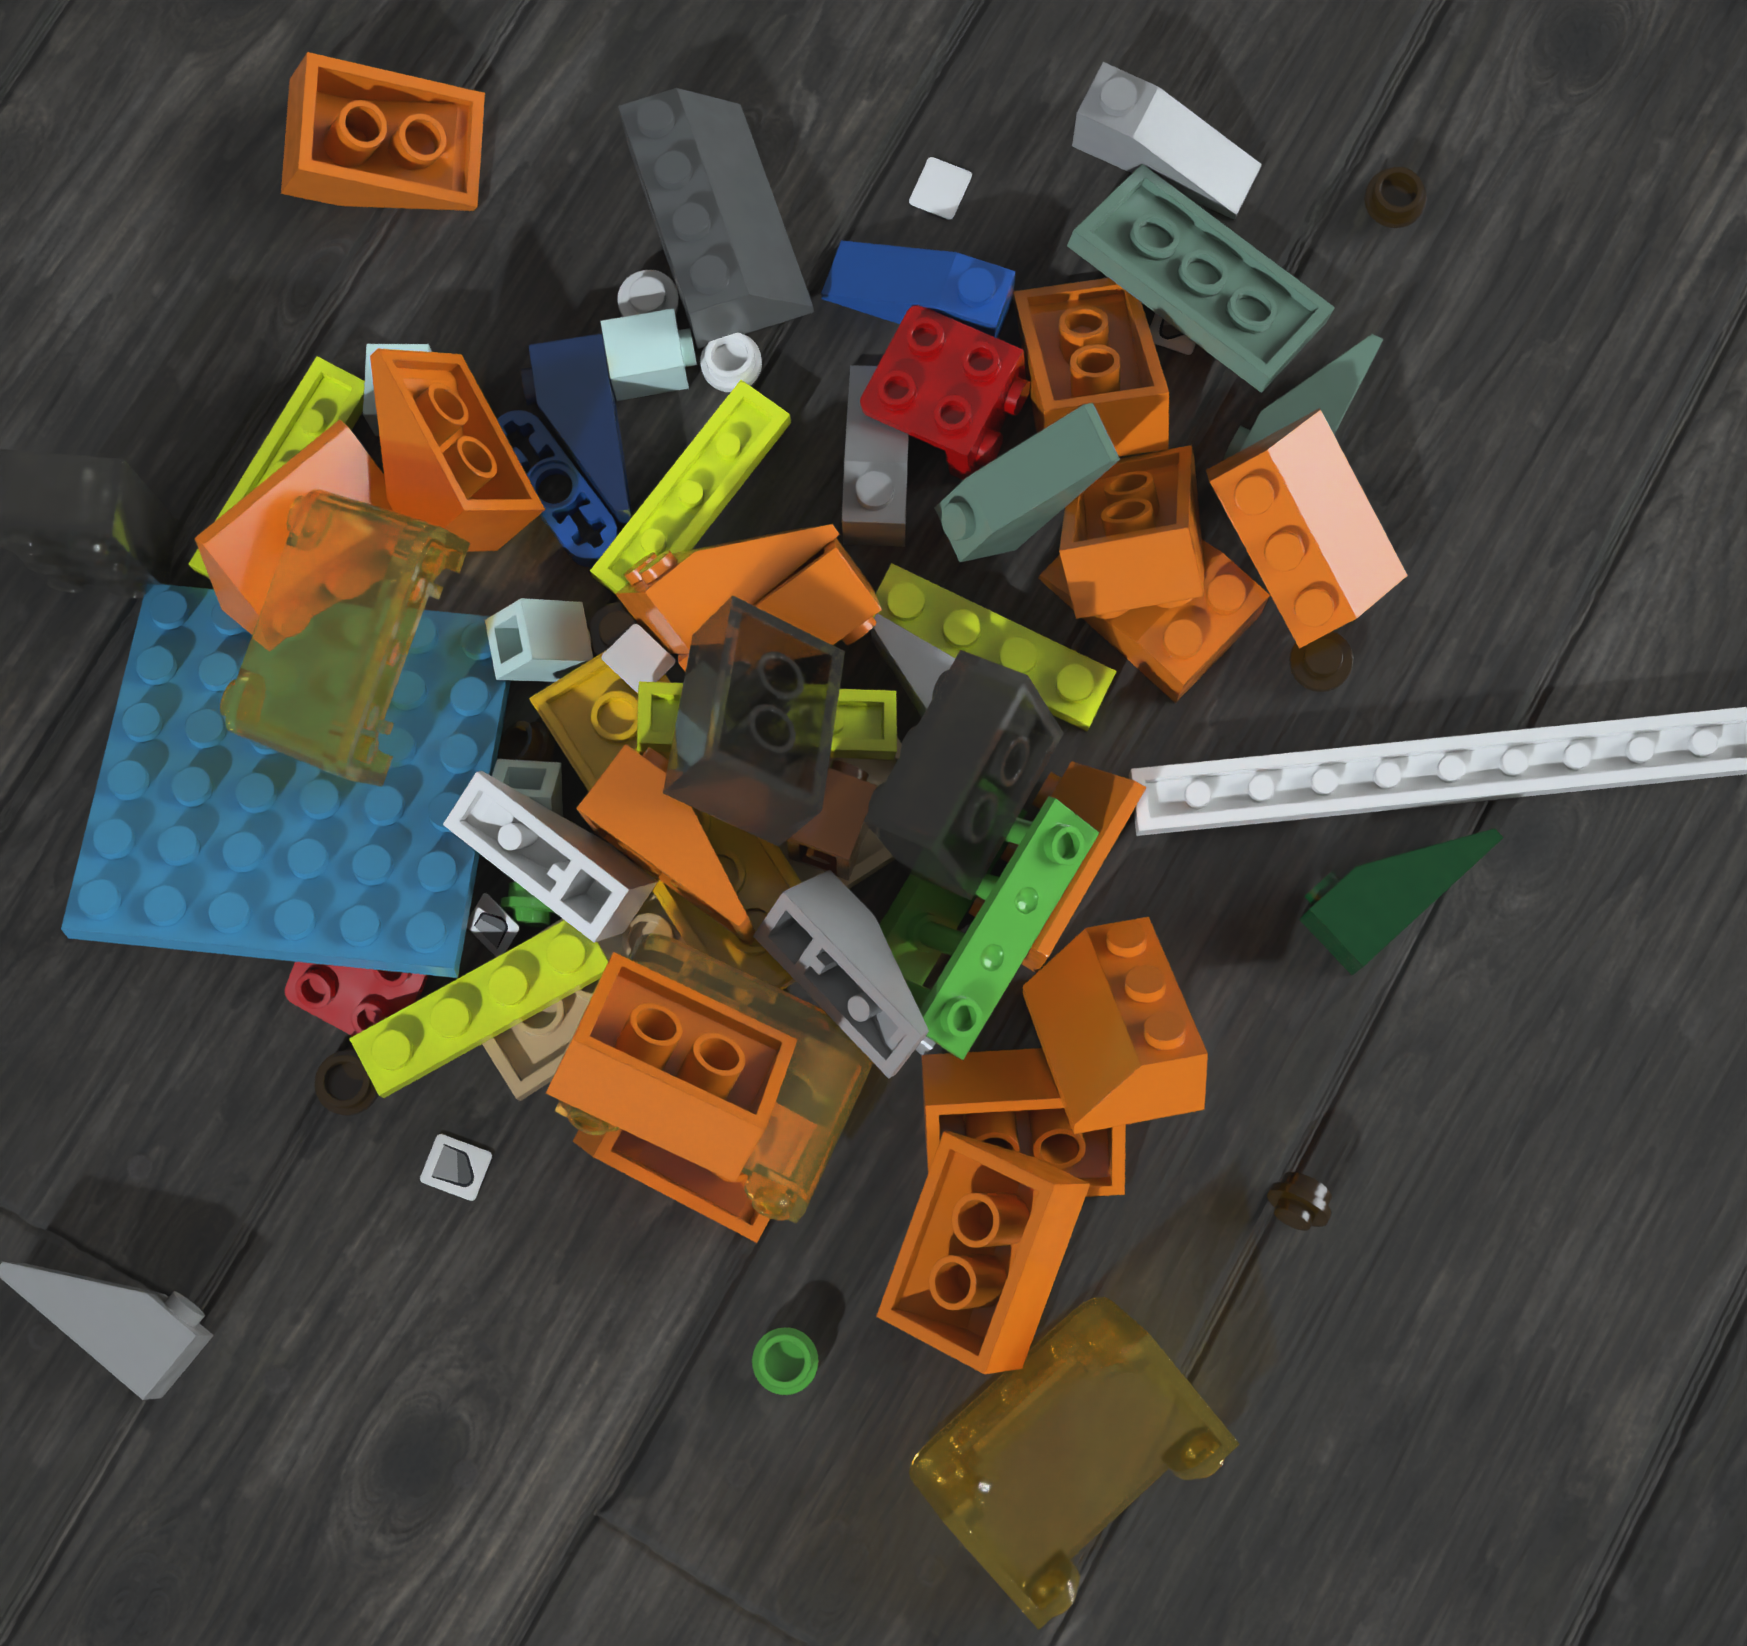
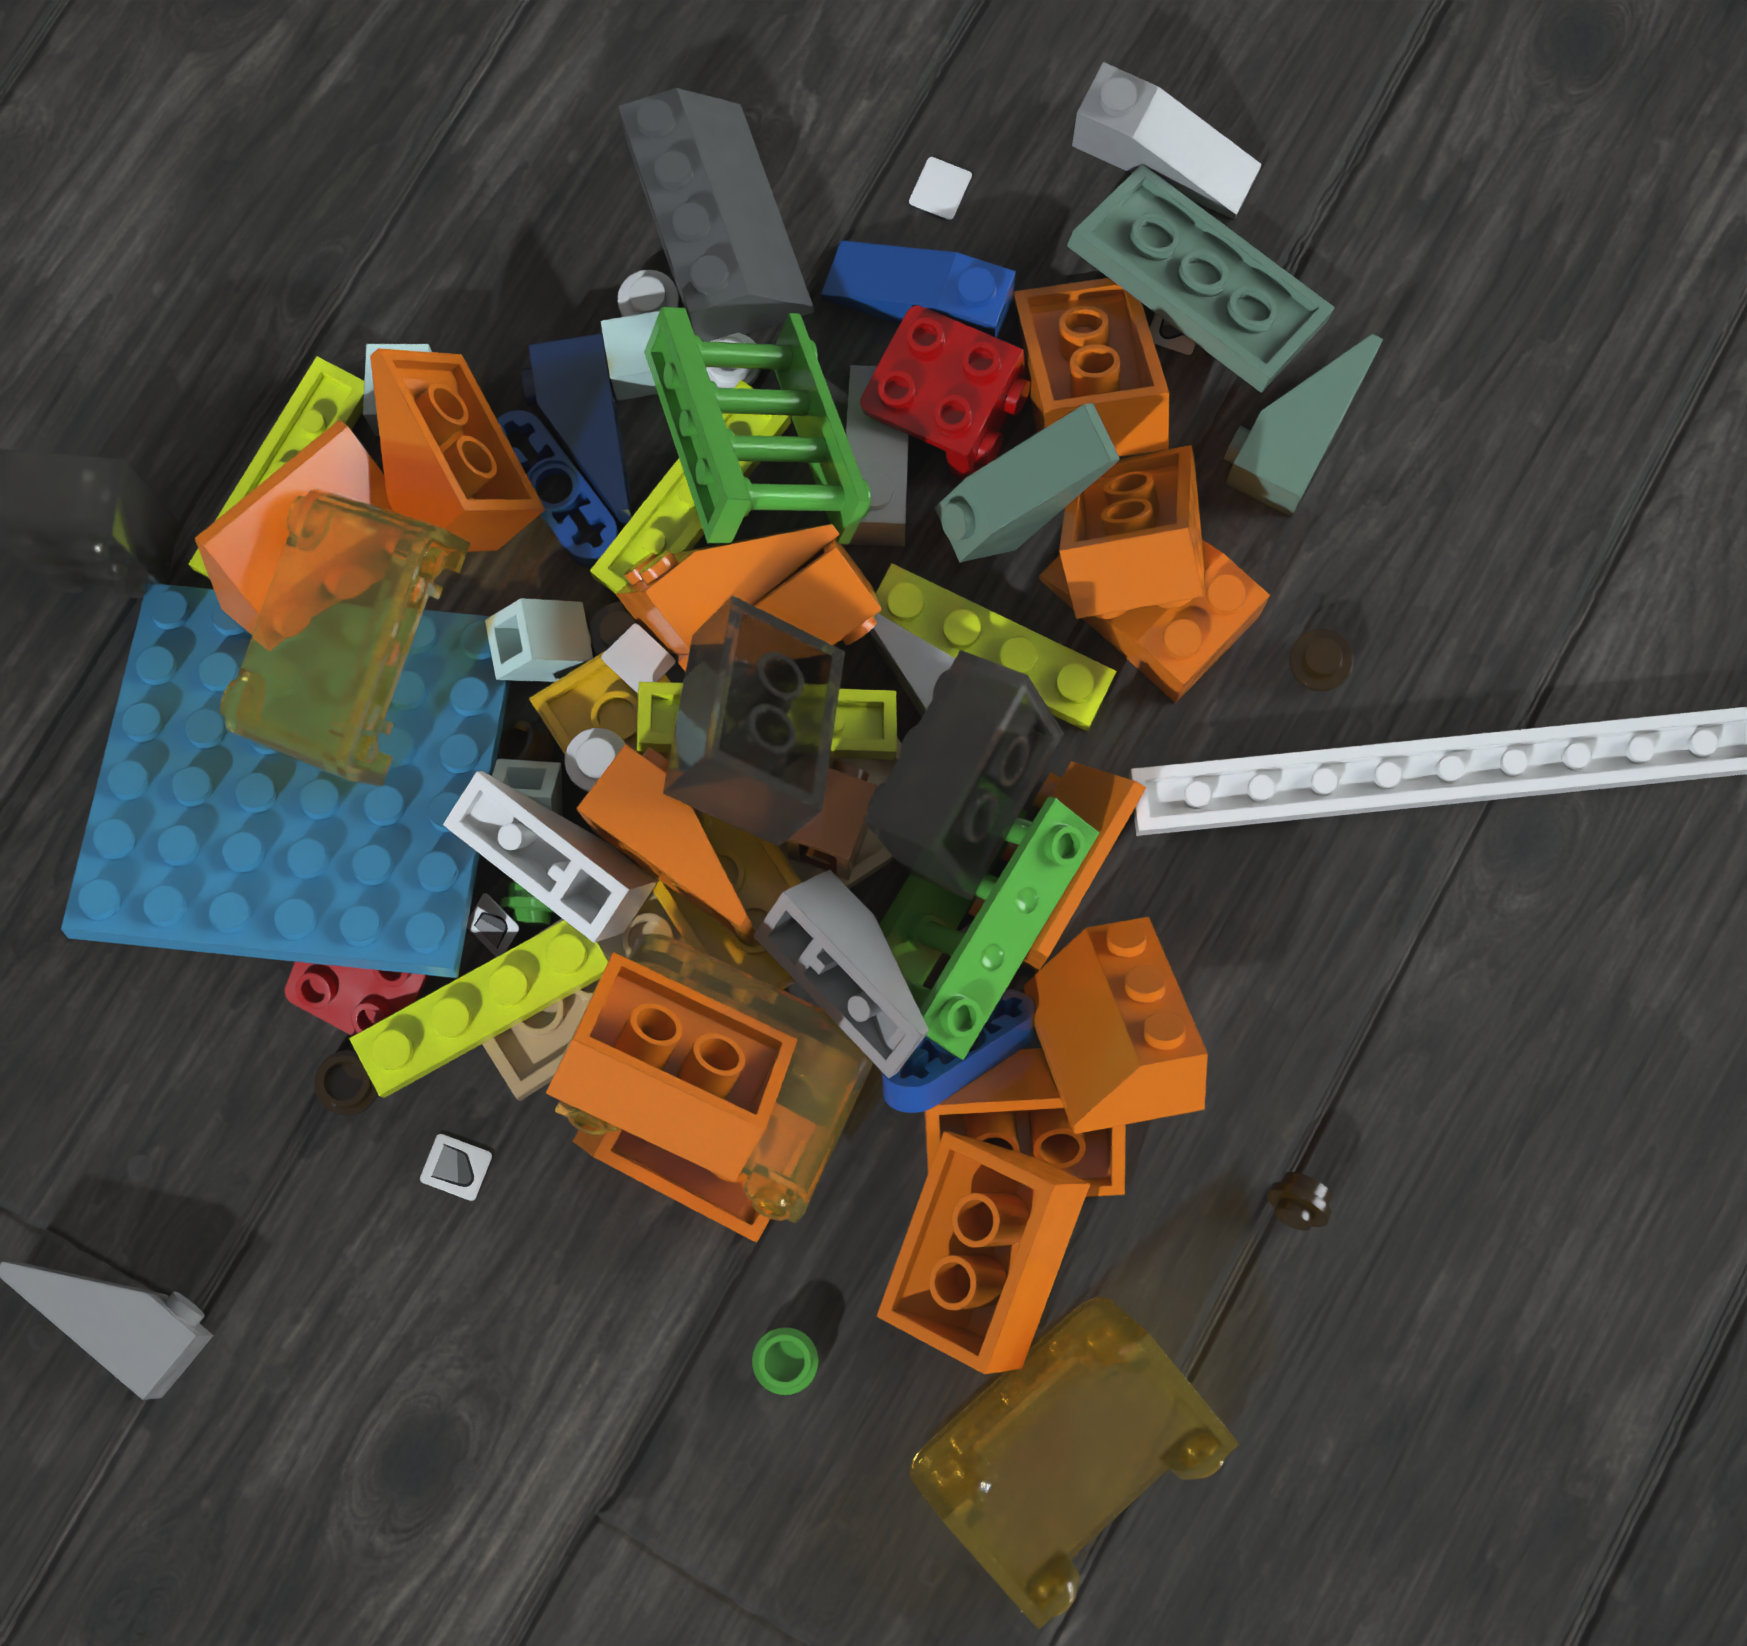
orange slope [281,52,485,211] -> none
orange slope [1206,408,1408,649] -> none
dark green slope [1299,828,1503,975] -> none
dark brown plate [1364,167,1427,228] -> none
none -> white plate [565,728,625,792]
none -> bright green fence [644,307,871,544]
none -> blue beam [882,989,1035,1113]

